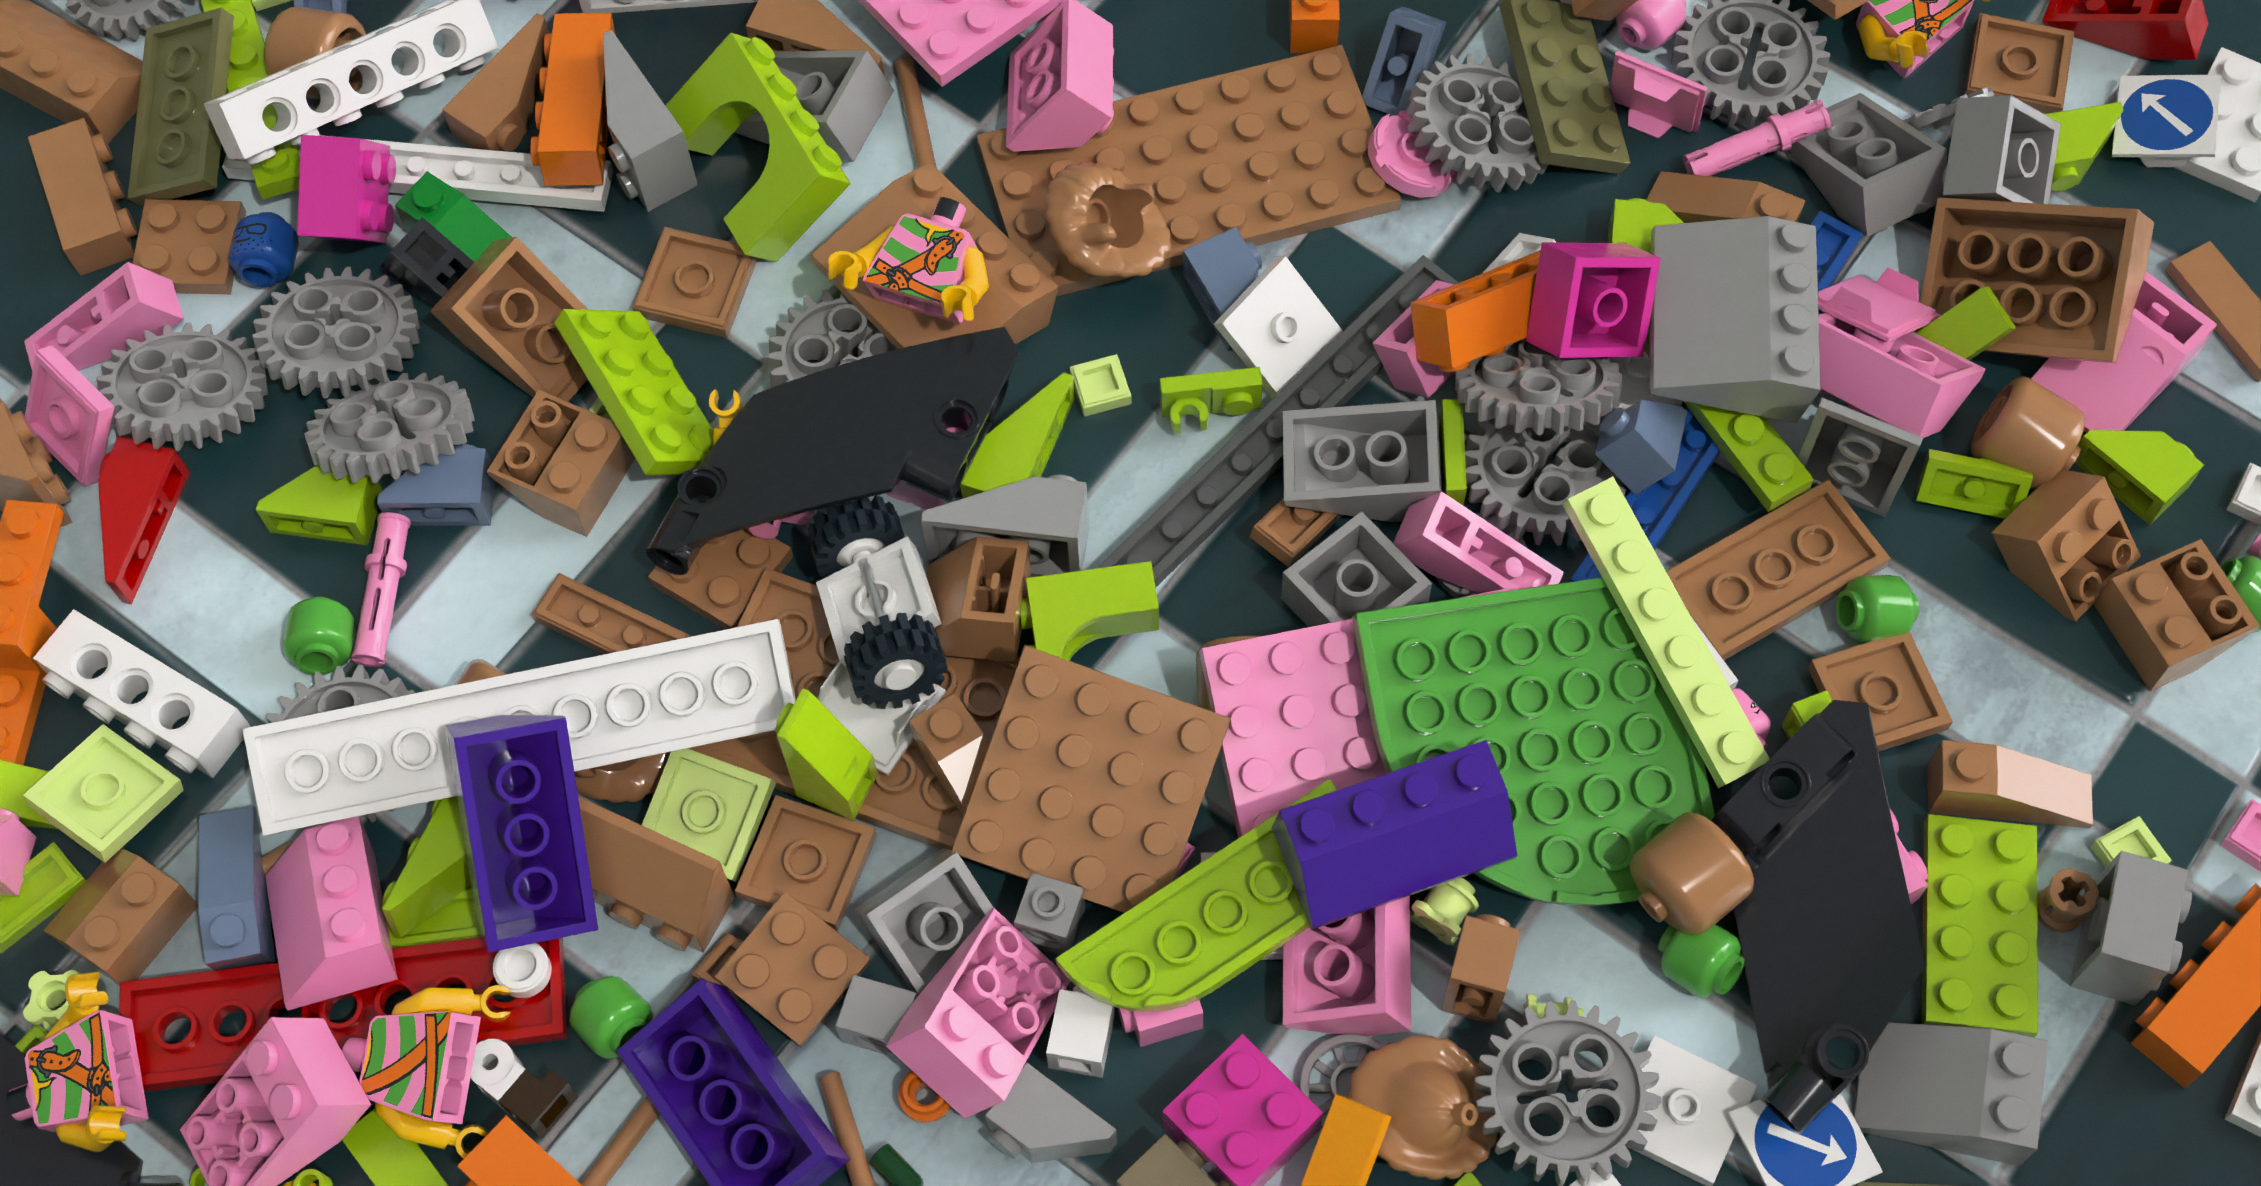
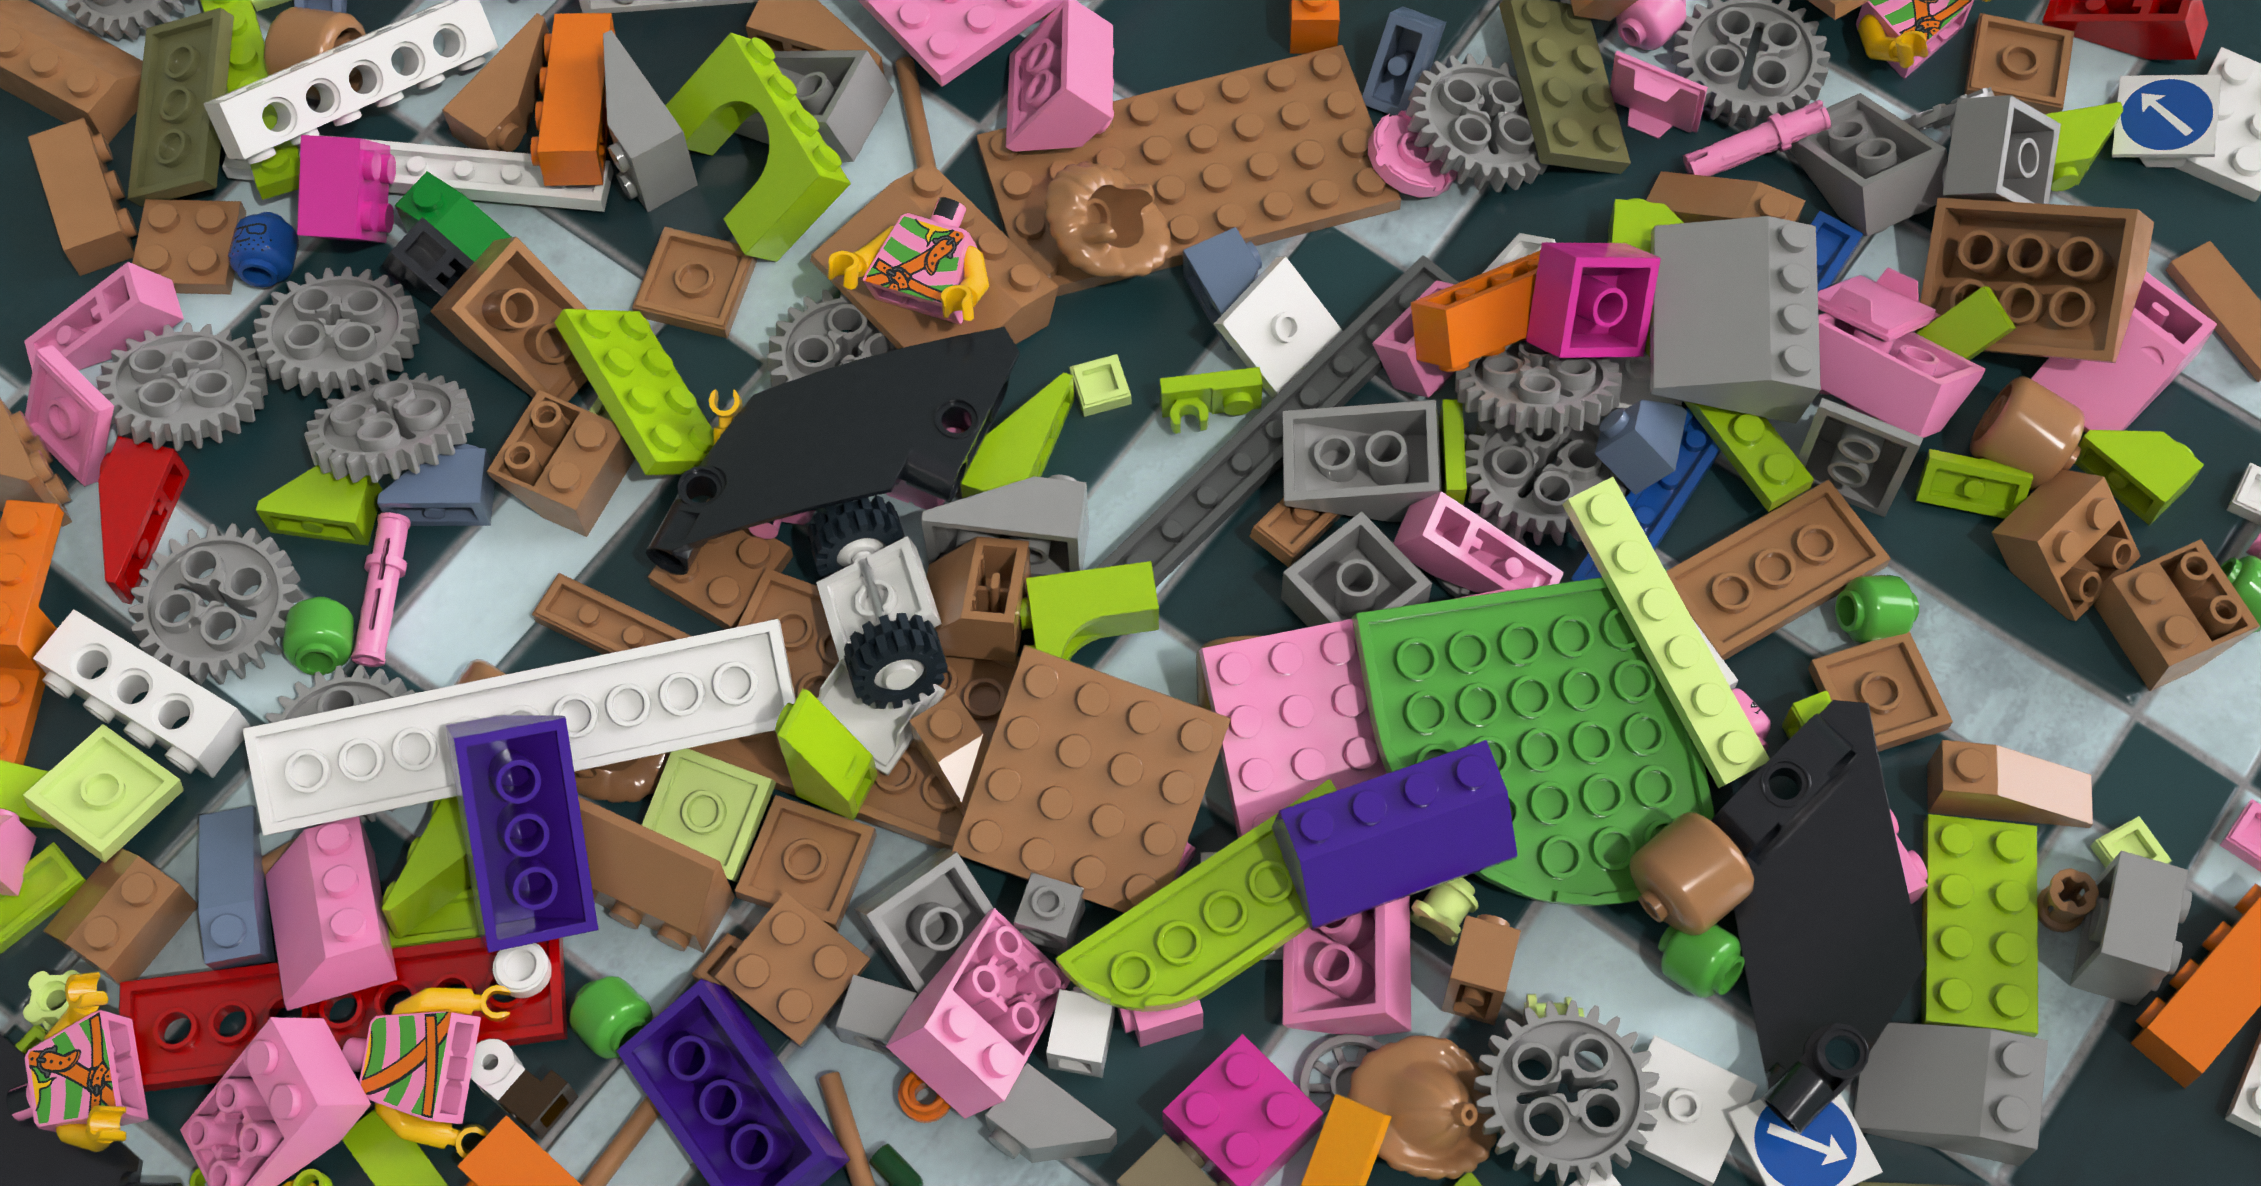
none -> light grey gear [129,523,304,685]

